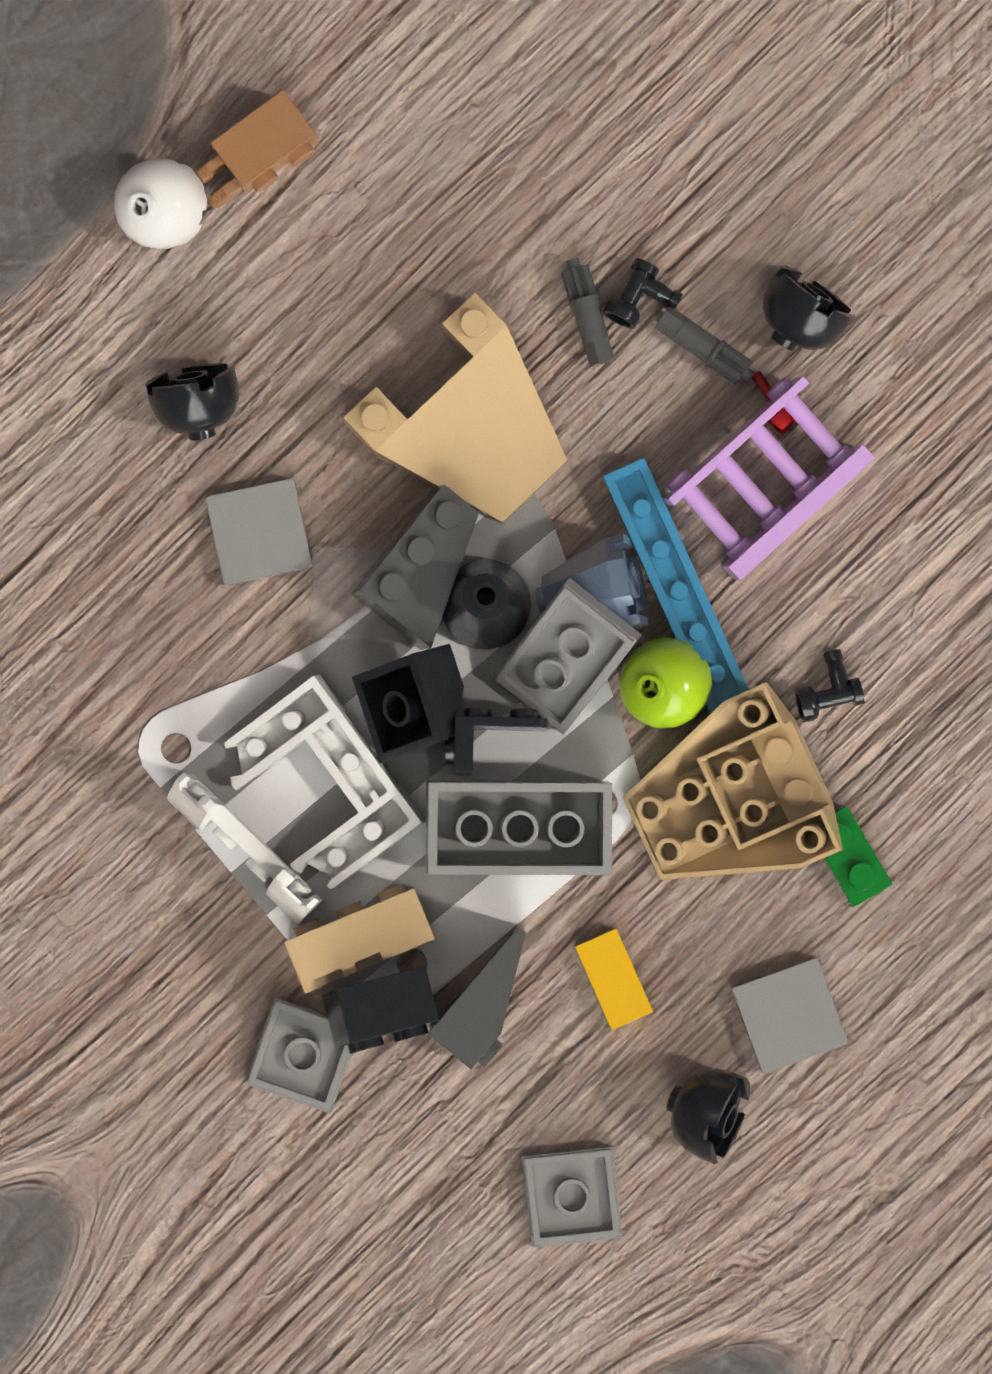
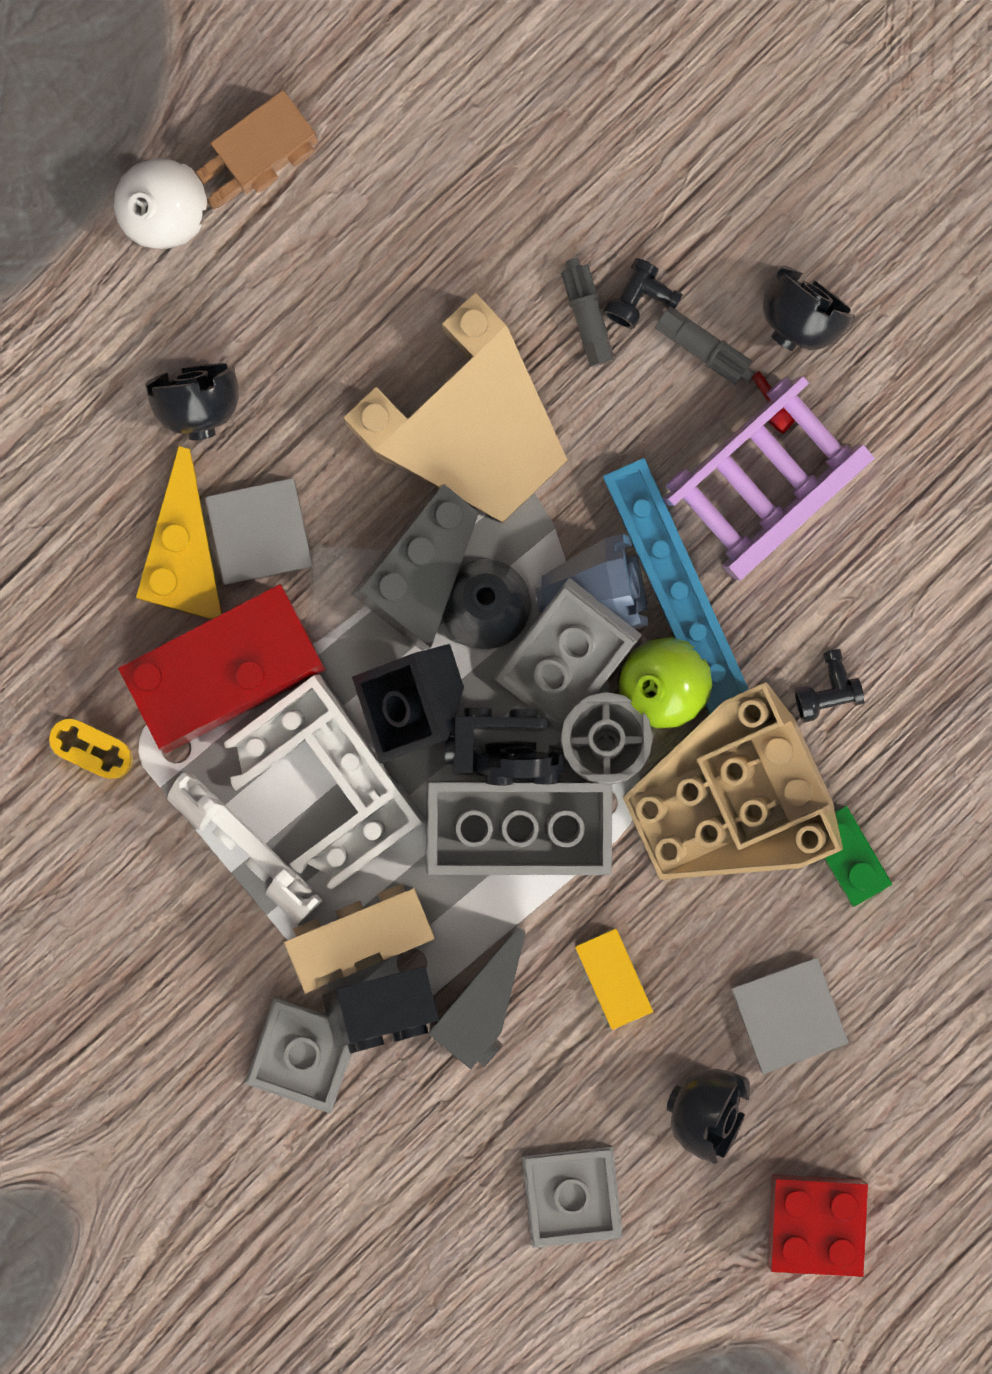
none -> yellow beam [49,719,133,779]
none -> red brick [118,584,327,754]
none -> yellow wing [136,446,222,620]
none -> black plate [473,741,564,786]
none -> light grey cylinder [561,692,653,785]
none -> red brick [767,1174,868,1277]

